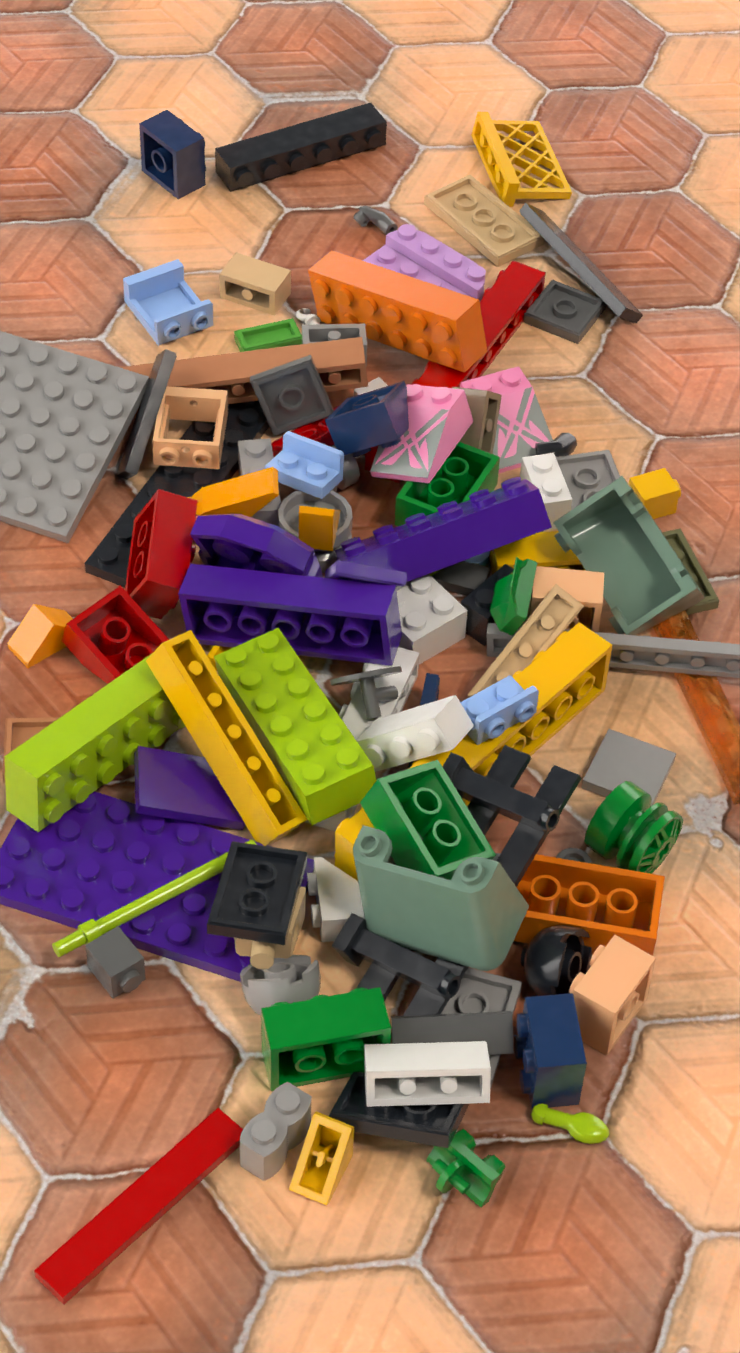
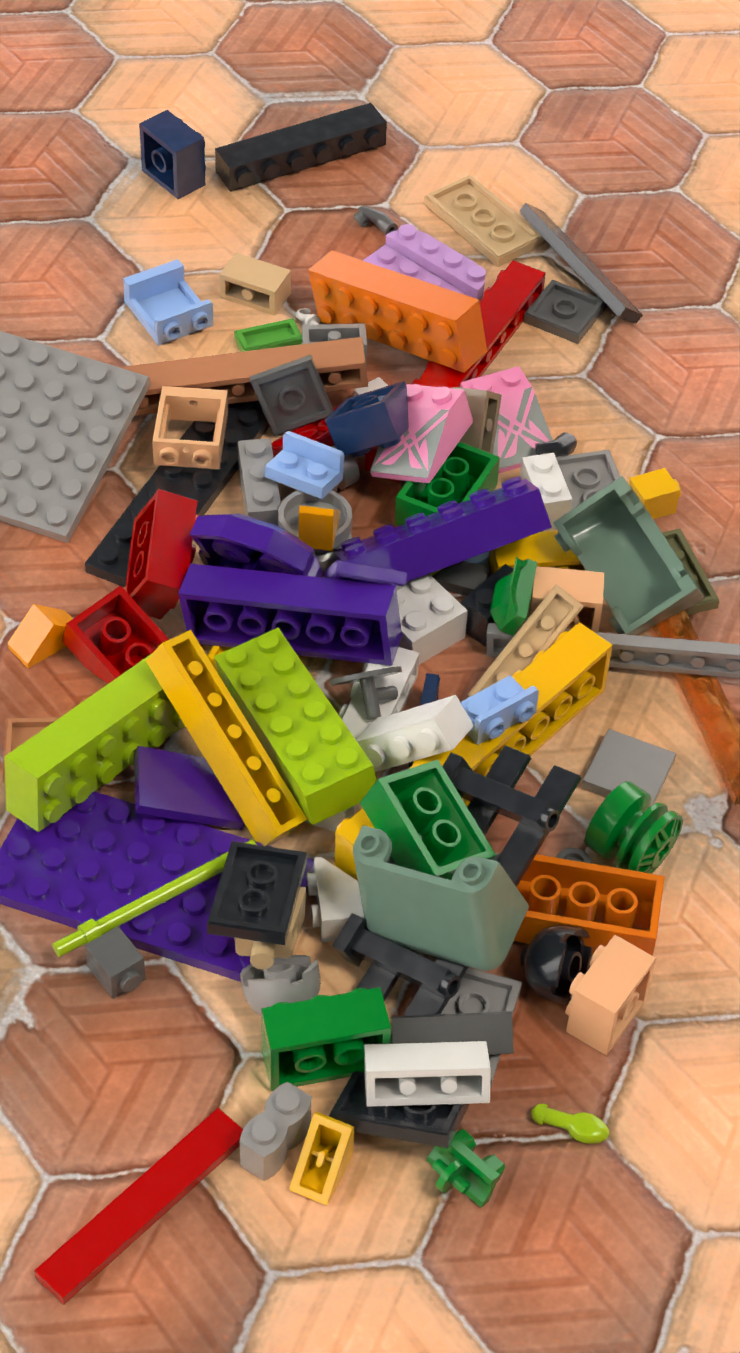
tile [116,349,177,480] -> none
light orange slope [188,467,279,517] -> none
yellow fence [471,112,572,207] -> none
dark blue brick [514,993,587,1109] -> none

